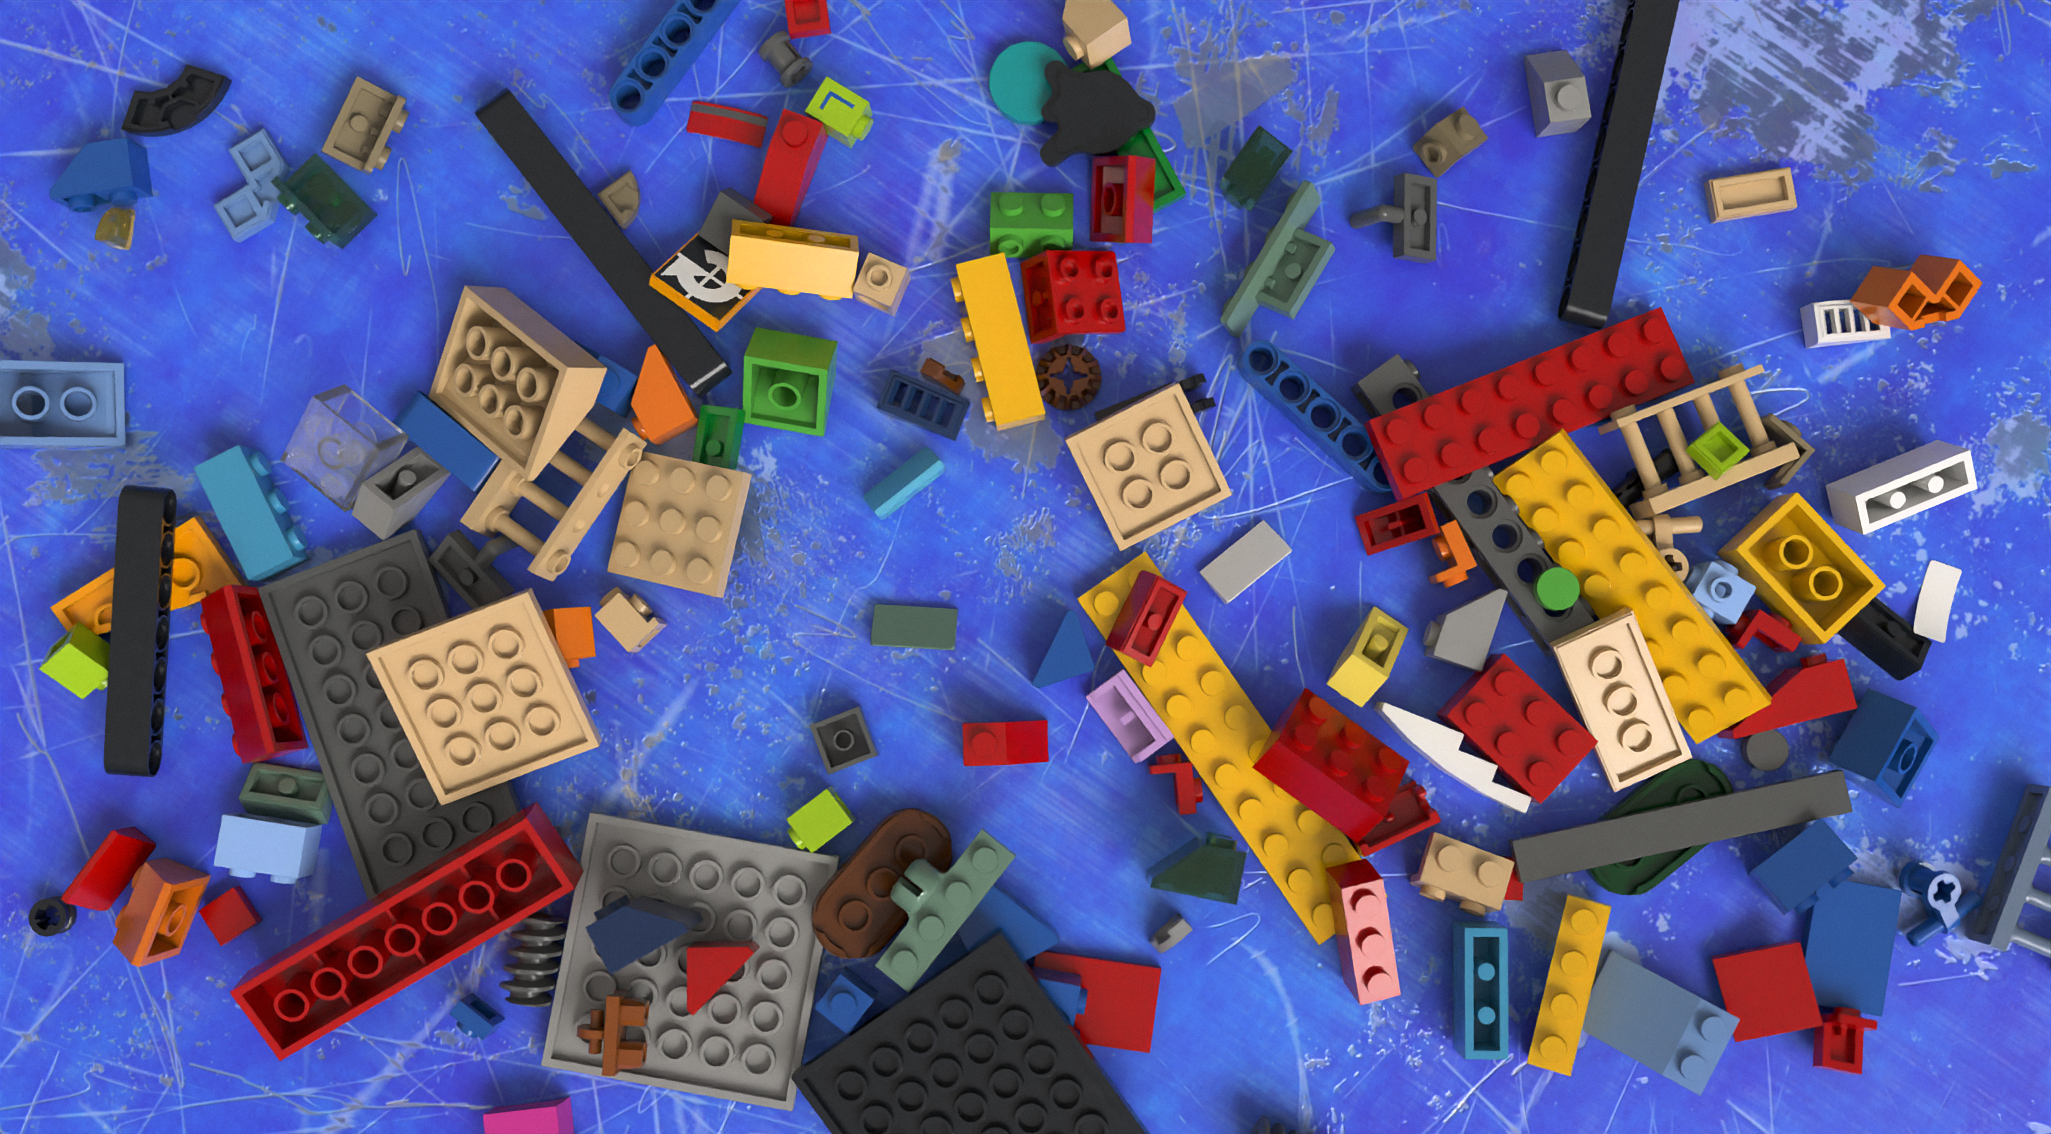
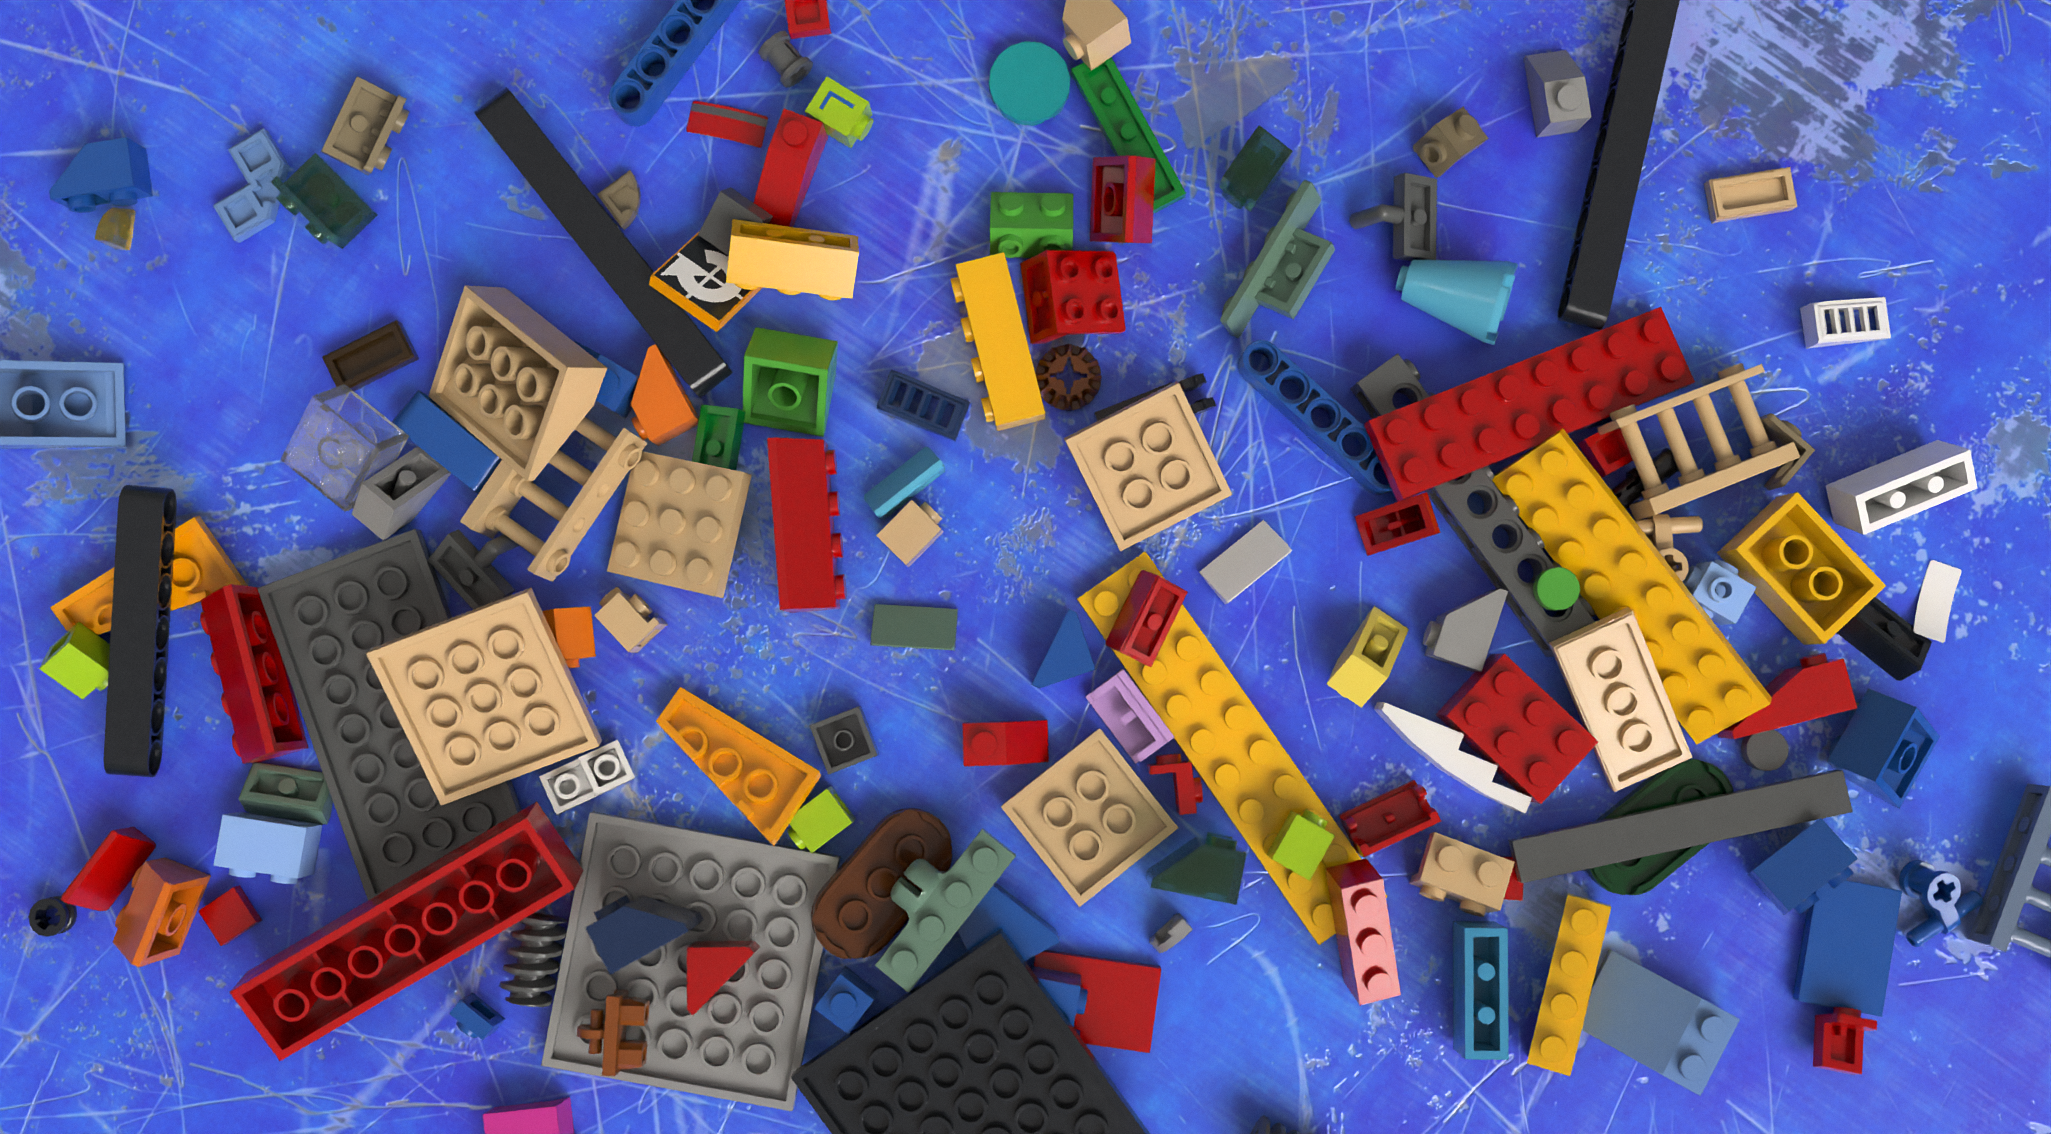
black tile [121,64,232,137] -> none
dark azure brick [193,445,310,582] -> none
tan brick [852,252,910,316] -> none
reddish brown tile [920,358,966,396] -> none
black tile [1040,60,1156,167] -> none
red brick [1252,687,1409,843] -> none
orange bracket [1428,520,1477,588] -> none
lime tile [1685,421,1750,481] -> none
red tile [1711,939,1823,1042] -> none
red bracket [1725,609,1803,653] -> none
orange brick [1850,254,1983,331] -> none
none -> dark brown tile [322,320,419,396]
none -> white slope [539,740,635,815]
none -> light orange wing [656,687,822,847]
none -> red slope [767,437,847,613]
none -> tan brick [876,500,943,567]
none -> tan plate [1001,728,1178,907]
none -> lime brick [1266,809,1335,881]
none -> medium azure cone [1395,259,1518,345]
none -> red plate [1578,428,1633,478]

